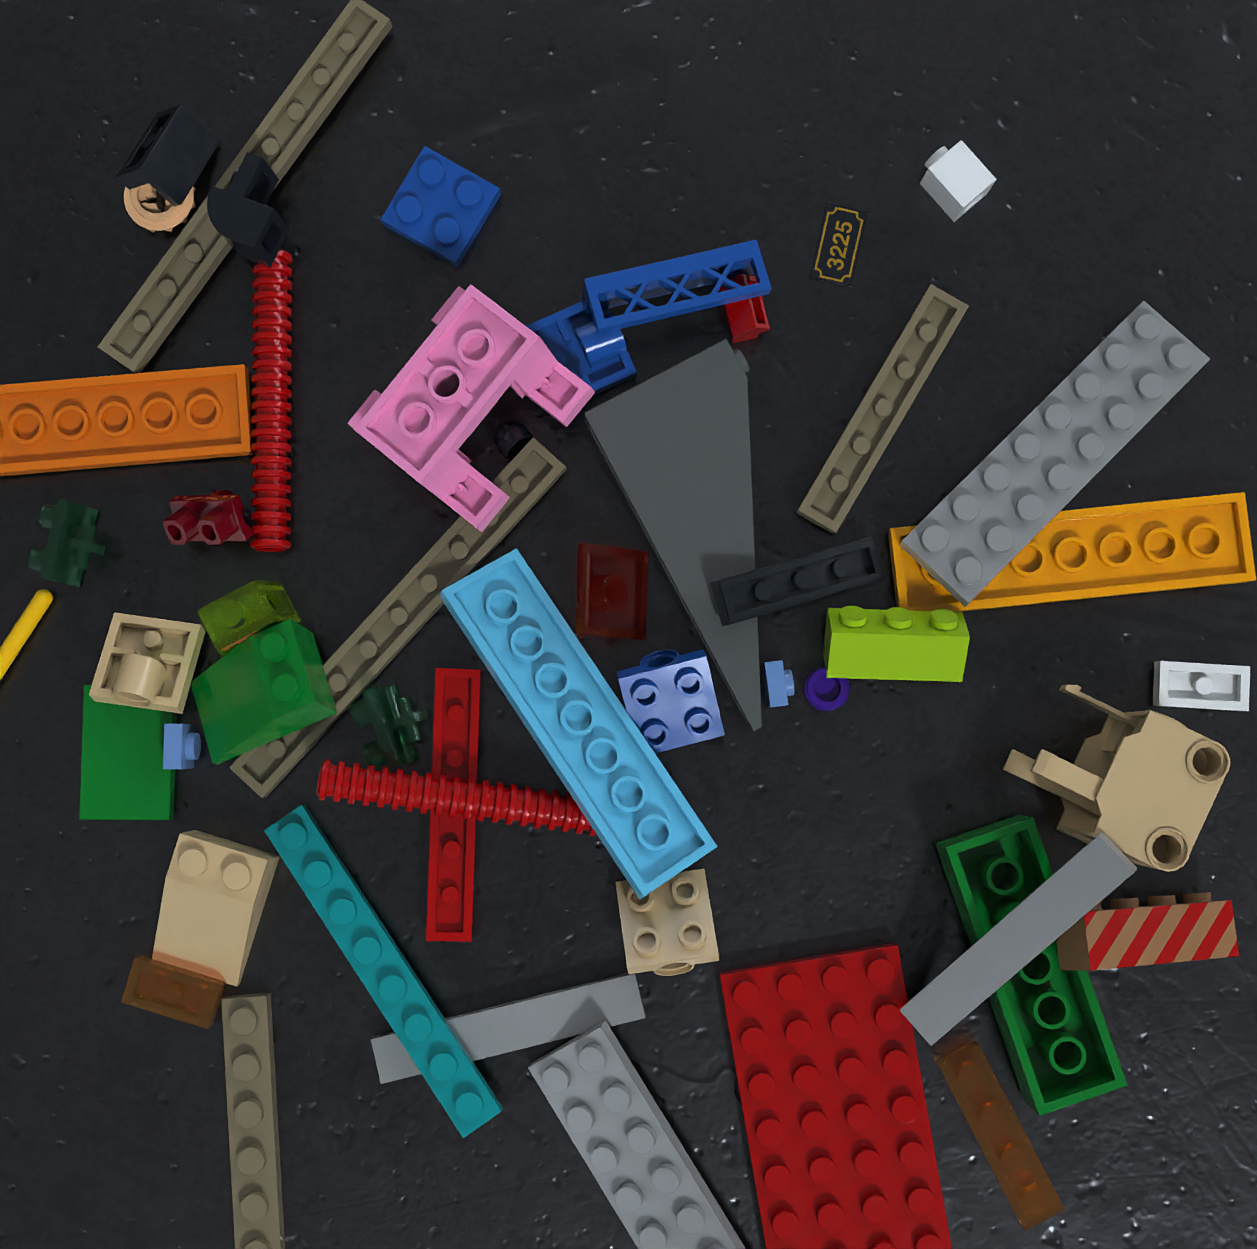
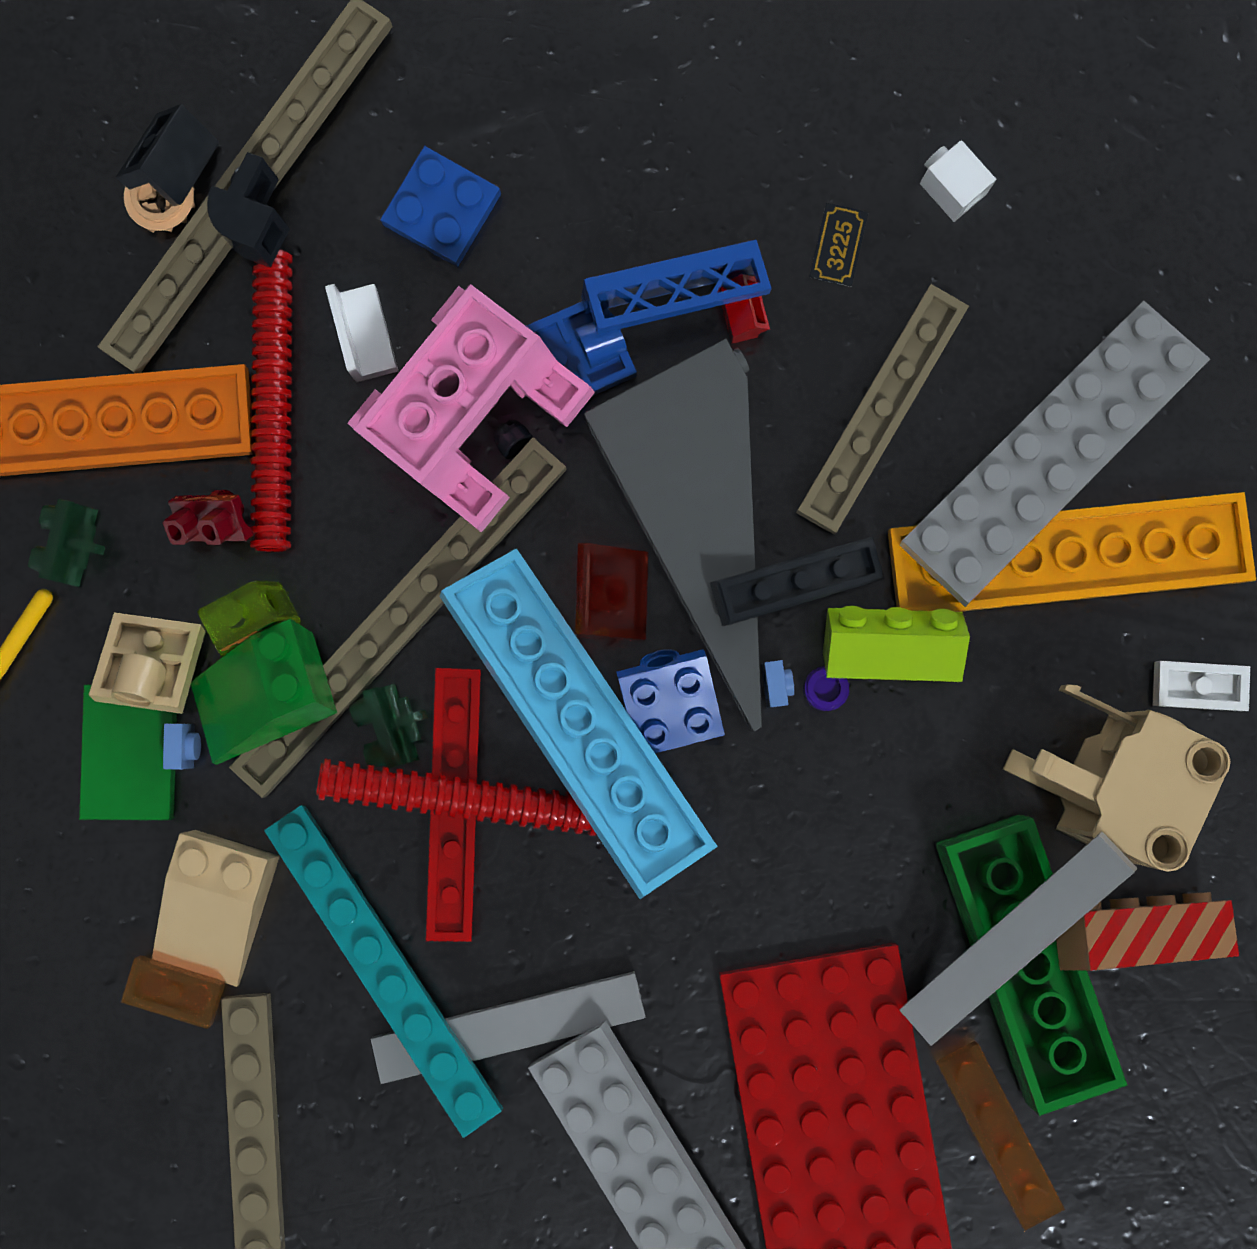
tan plate [615,869,719,976] -> none
none -> white panel [325,284,399,382]

